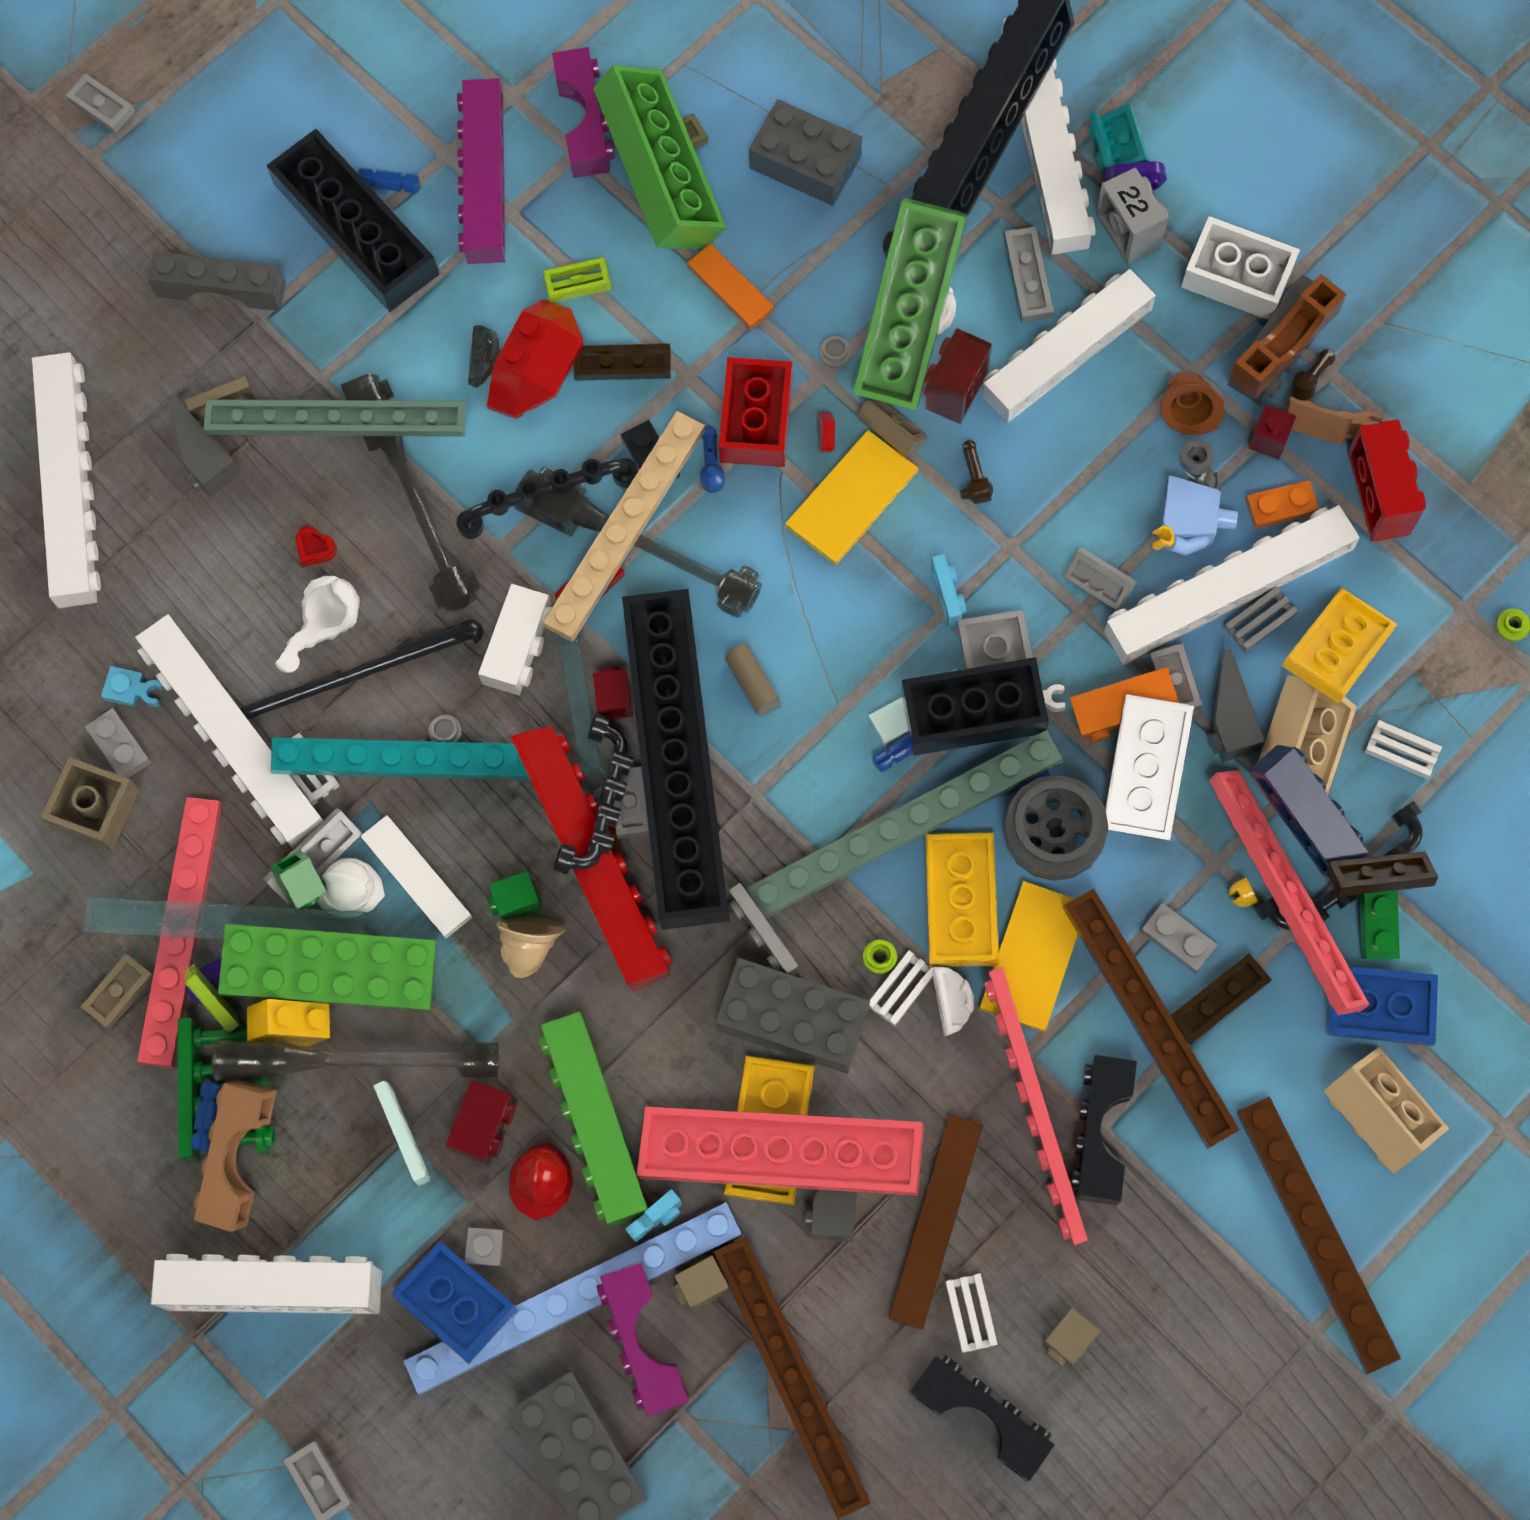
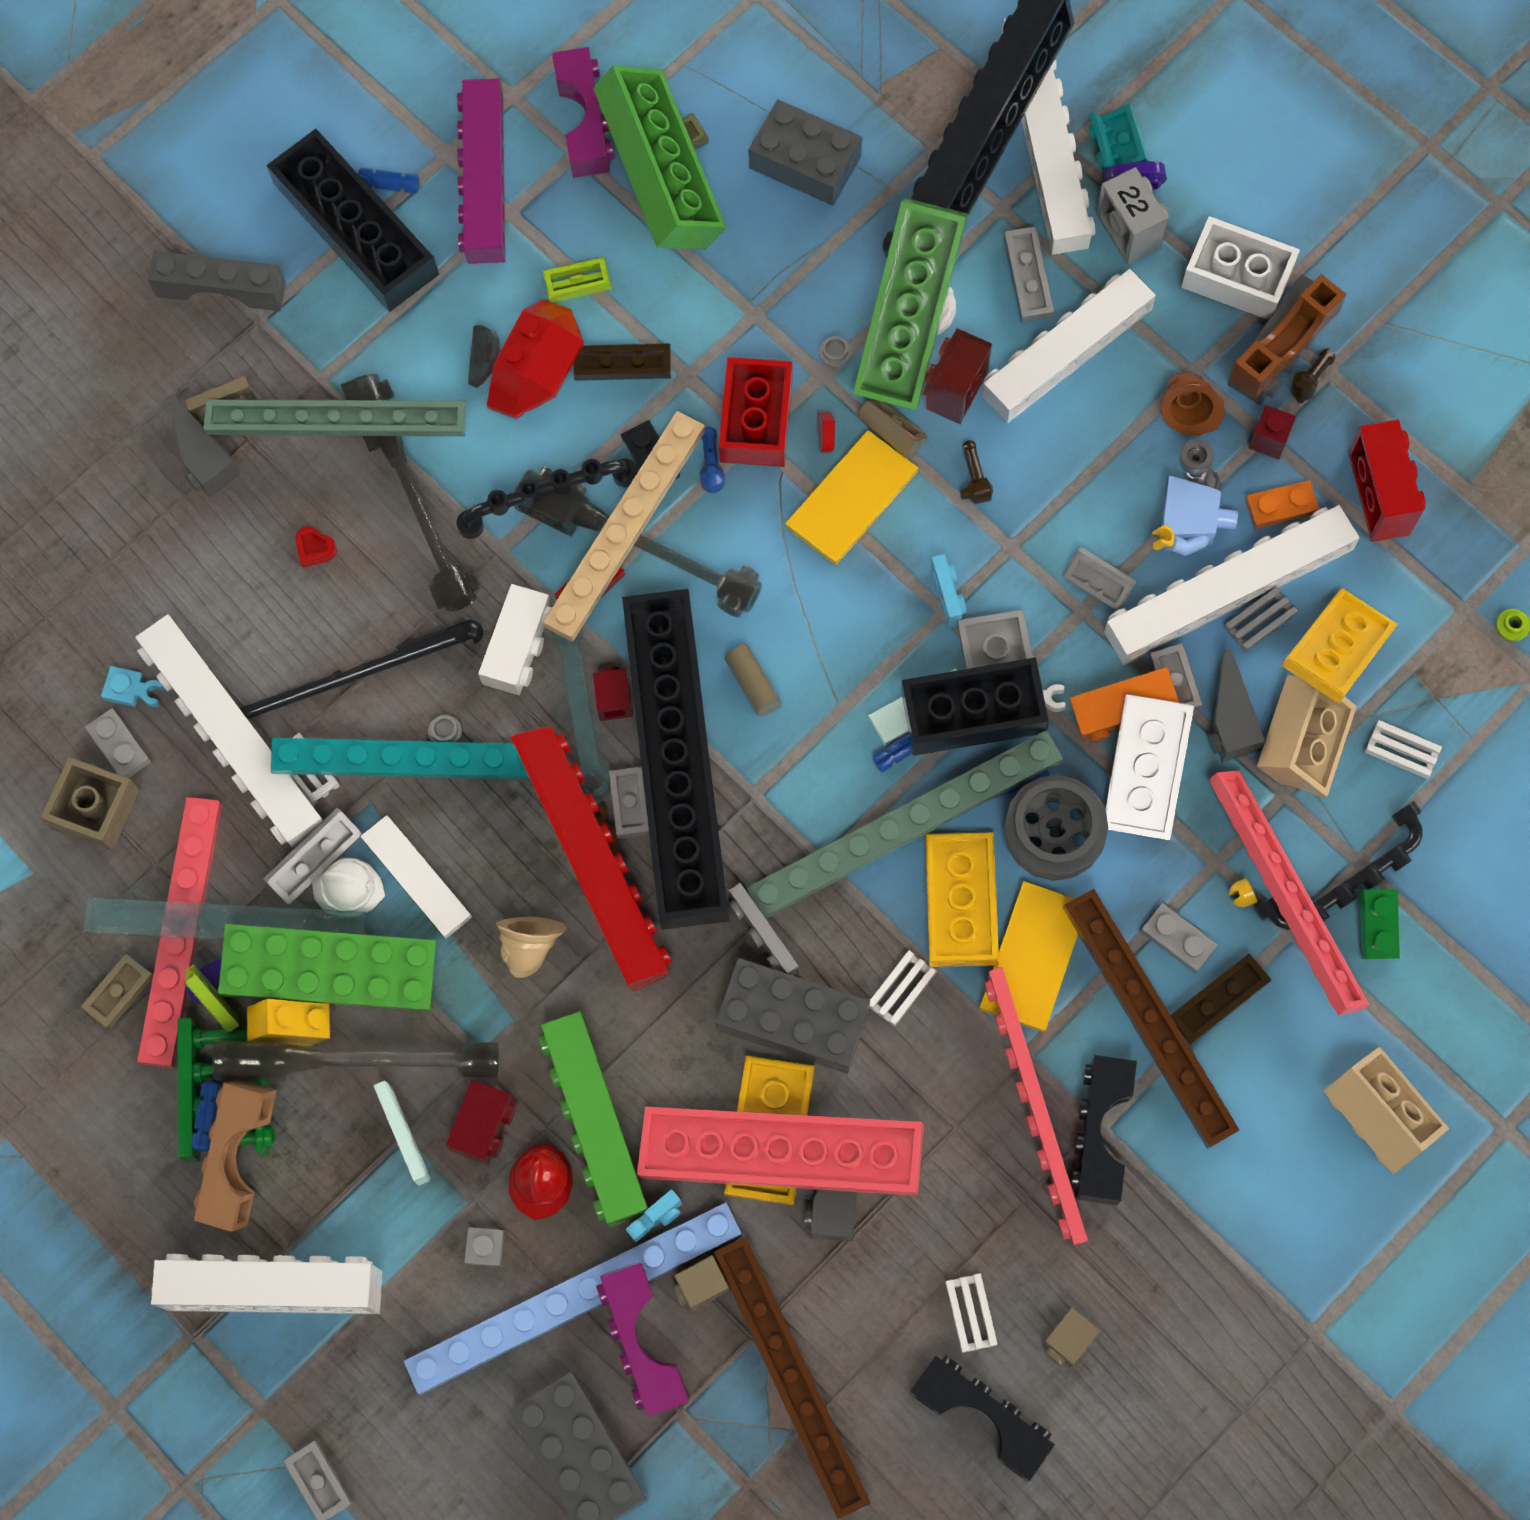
white brick [32,352,101,608] -> none
light grey plate [65,73,135,134] -> none
brick [270,850,327,909] -> none
white hair [275,576,360,673] -> none
blue plate [391,1241,518,1364] -> none
green brick [486,870,542,920] -> none
black bar [553,713,634,874] -> none
orange tile [687,243,775,331] -> none
lime plate [863,939,897,974] -> none
reddish brown tile [889,1114,983,1330] -> none
white tile [931,967,974,1036] -> none
reddish brown plate [1236,1096,1401,1375] -> none
brick [1248,745,1369,877] -> none
medium nougat arm [1285,396,1383,445] -> none
dark brown plate [1326,851,1438,897] -> none
blue plate [1327,966,1438,1046] -> none

